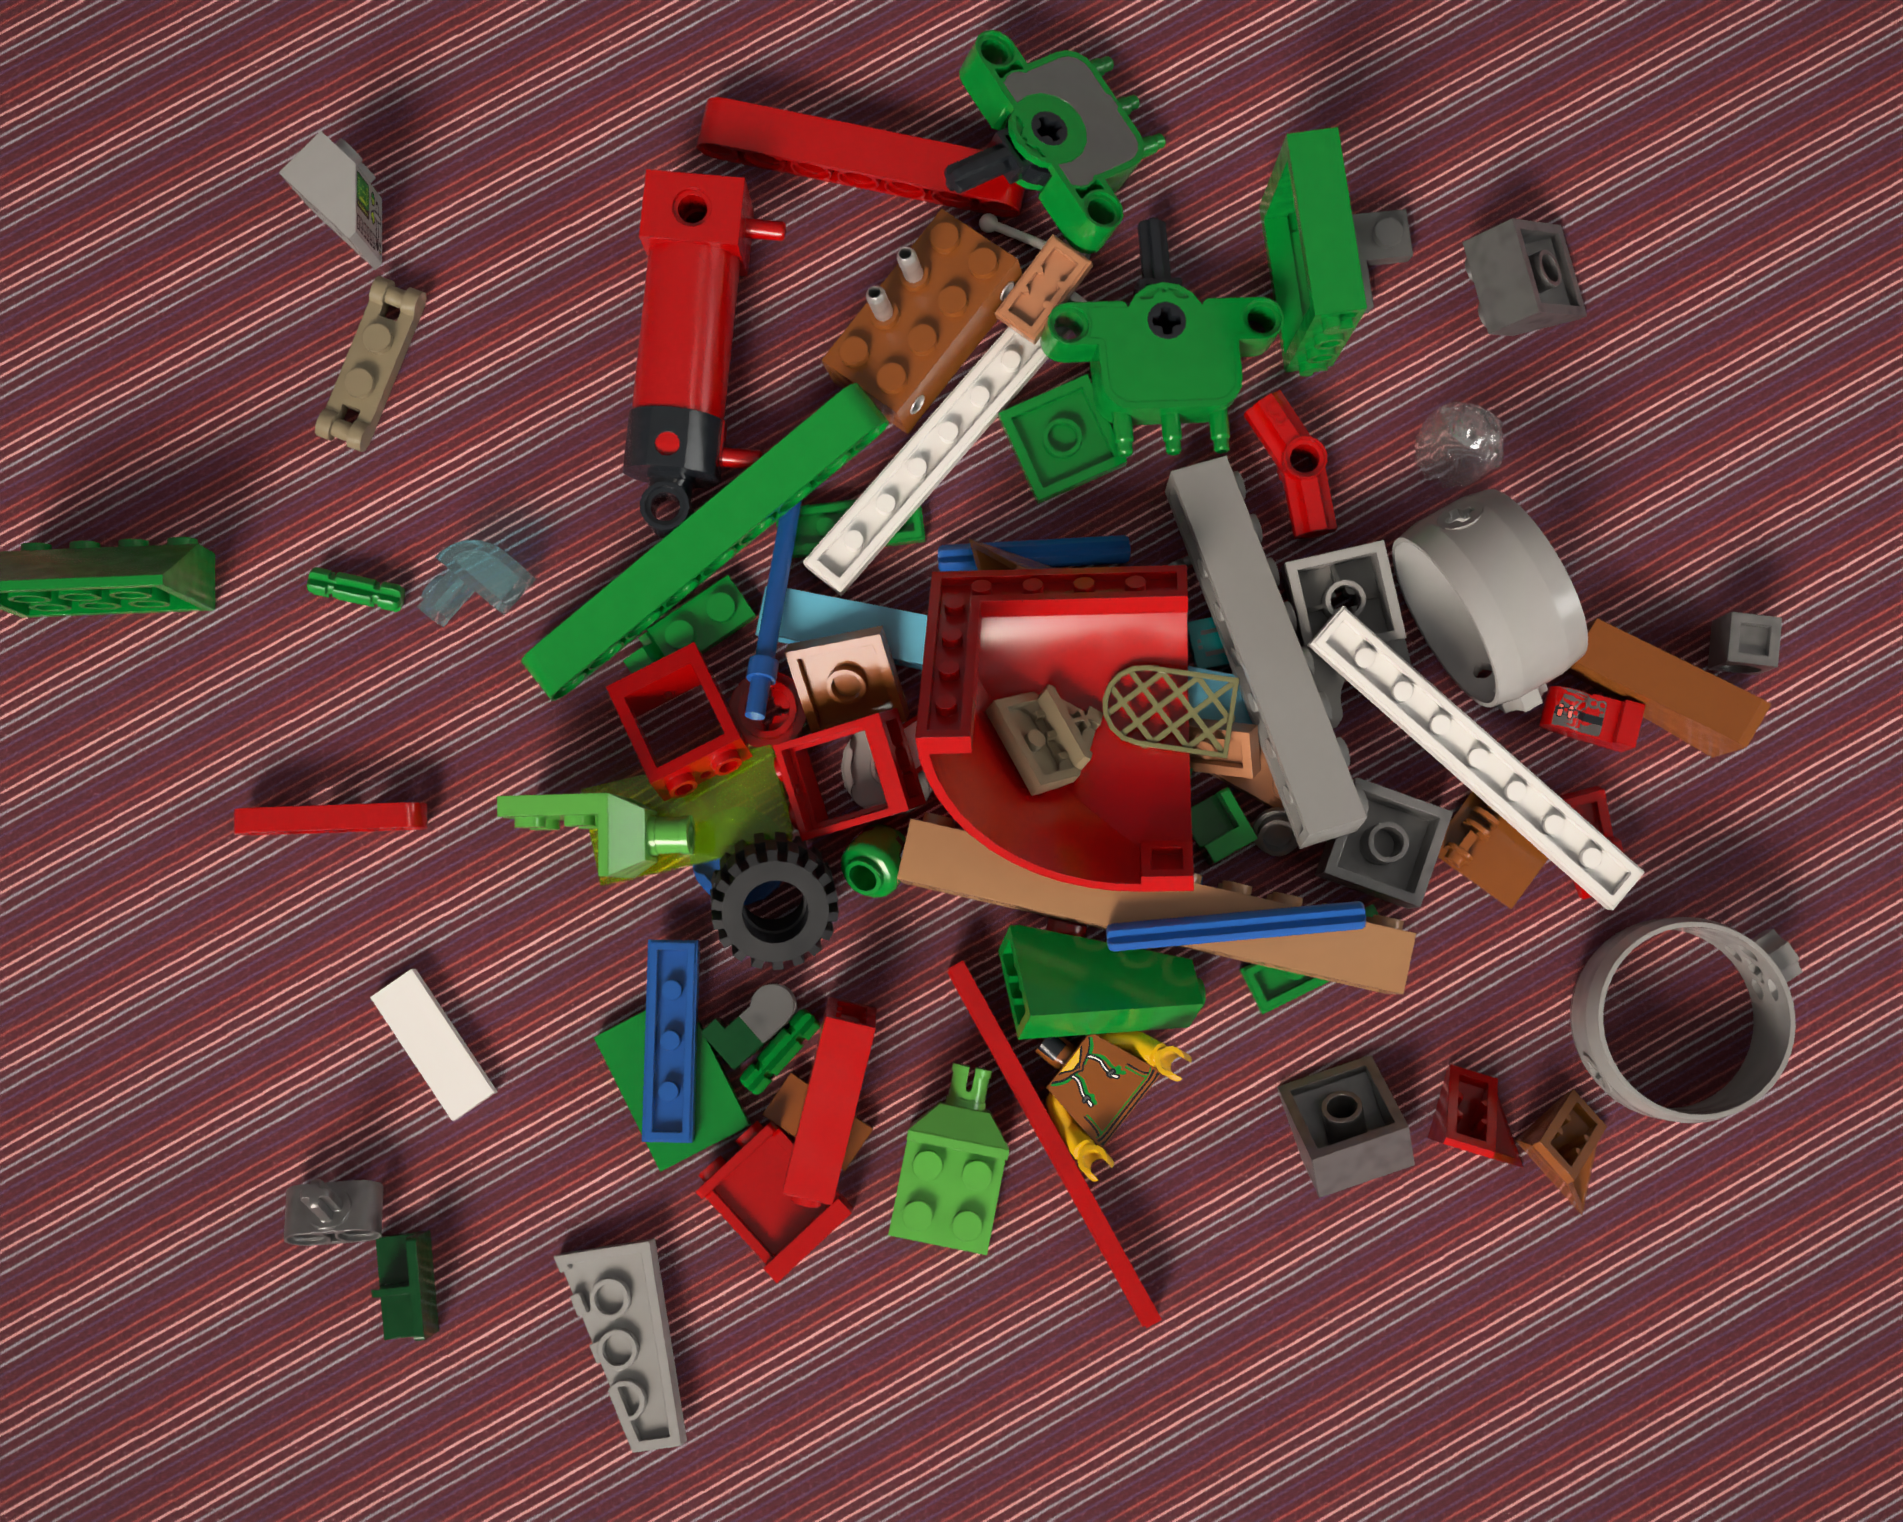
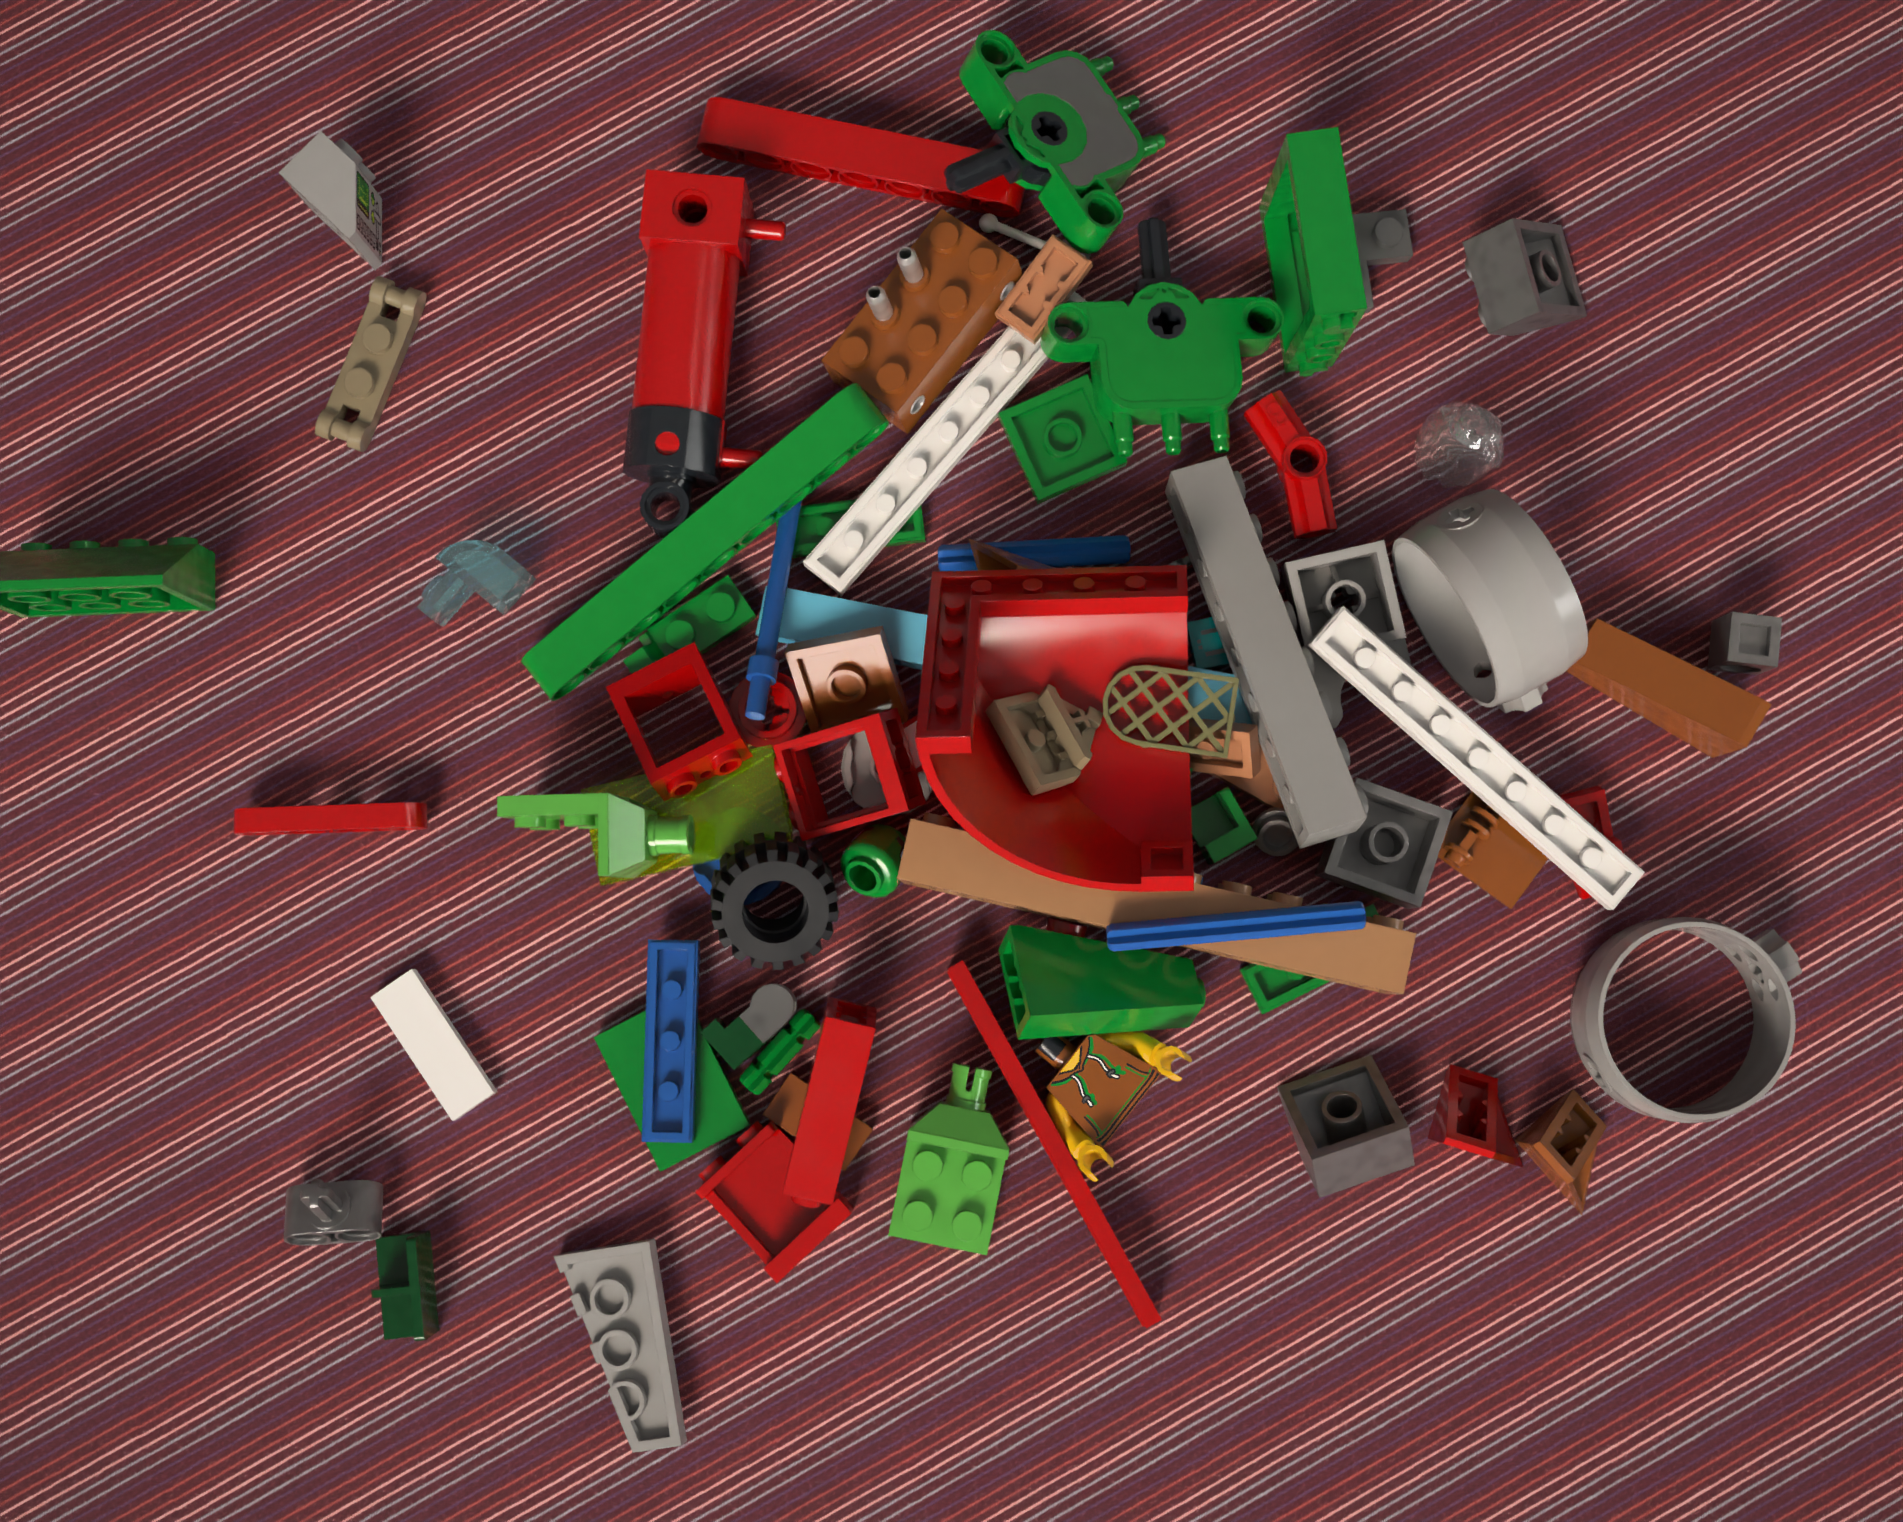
green axle [307,567,405,612] -> none
red leg [1539,686,1646,753] -> none

